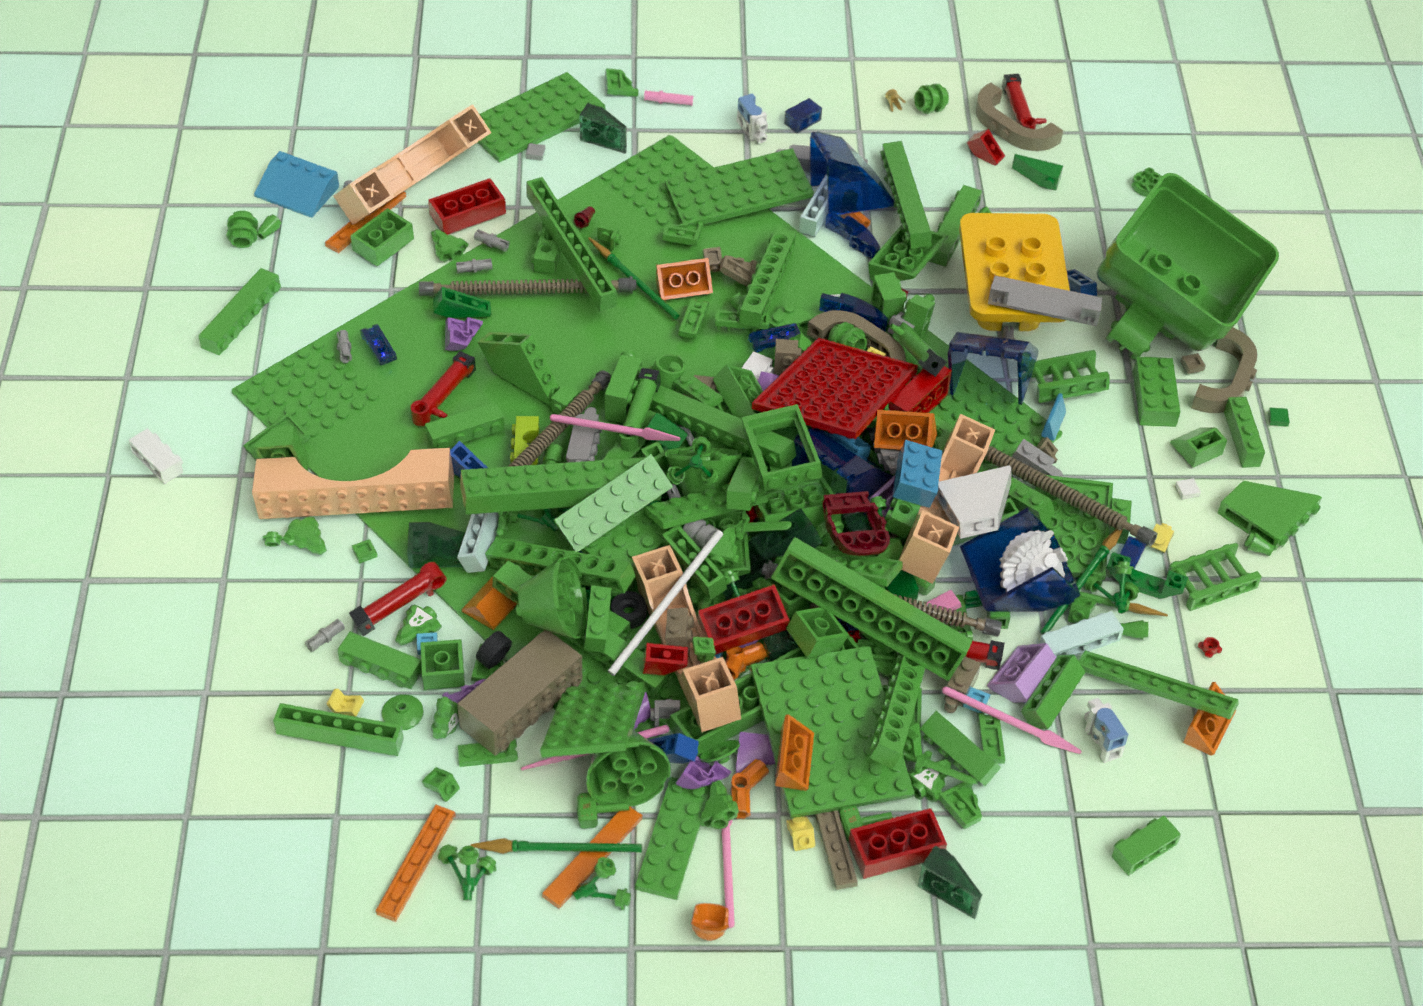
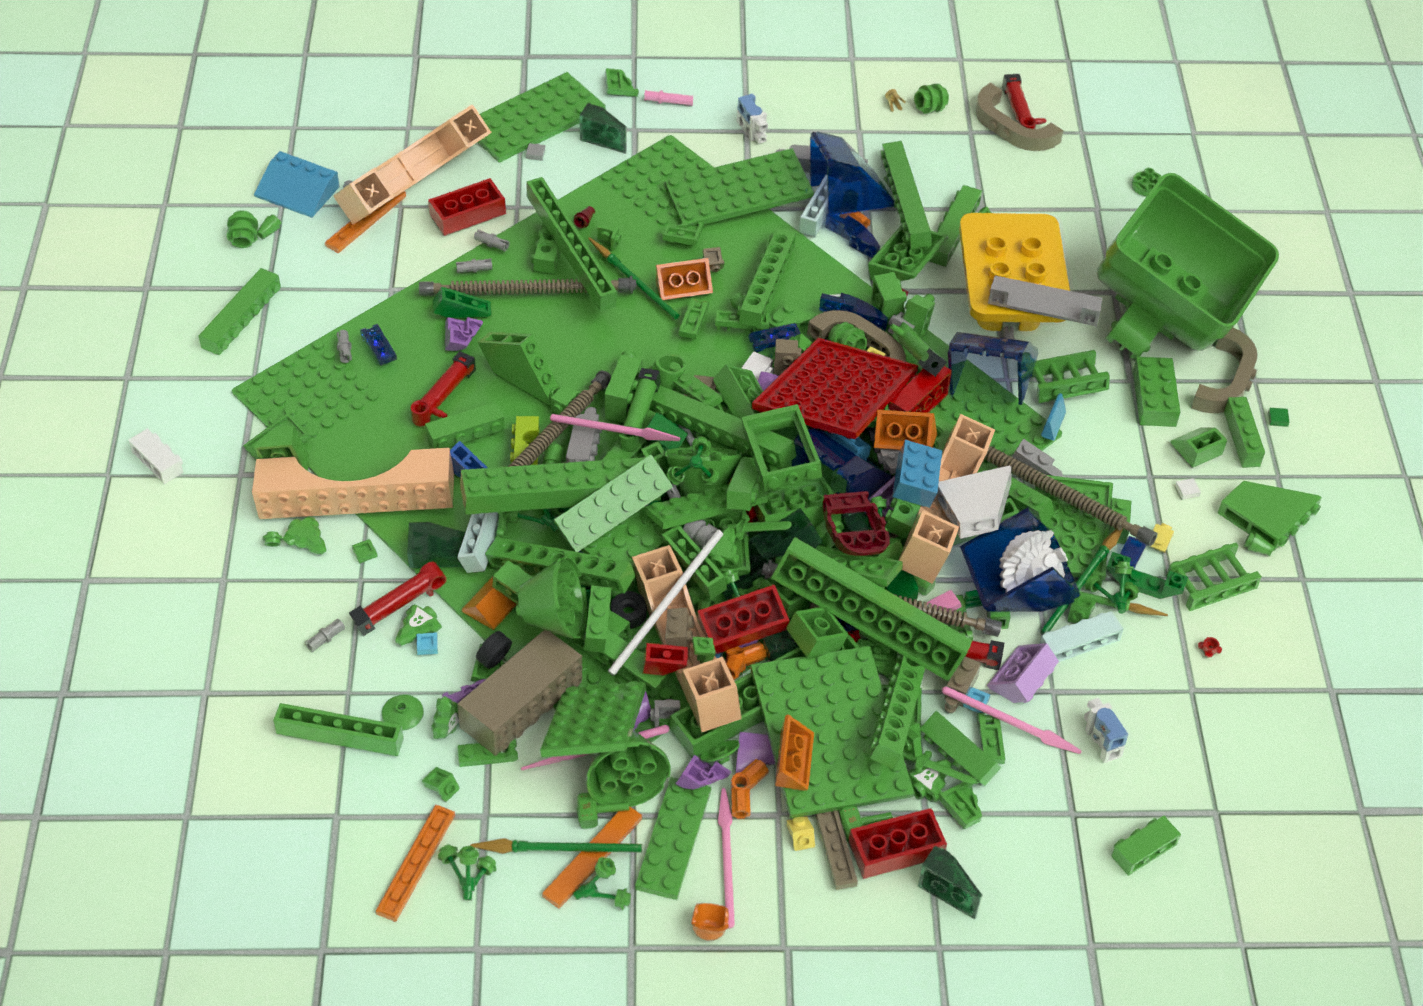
light yellow bracket [327,689,365,717] -> none
bright green brick [337,631,422,689] -> none
bright green brick [350,208,414,266] -> none
bright green brick [420,639,465,690] -> none
bright green rock [431,229,469,262] -> none
blue slope [648,733,699,764] -> none
bright green rock [700,780,739,829] -> none
dark tan wing [719,255,757,287] -> none
clear blue brick [784,98,822,133] -> none
red slope [966,129,1005,166] -> none
green slope [1012,154,1063,191] -> none
bright green brick [1020,654,1085,729] -> none
dark tan bracket [1037,437,1058,464] -> none
blue slope [1067,269,1097,296] -> none
bright green plate [1079,650,1239,719] -> none
bright green cone [1120,620,1149,640] -> none
dark tan plate [1181,353,1206,374] -> none
orange slope [1183,682,1236,756] -> none

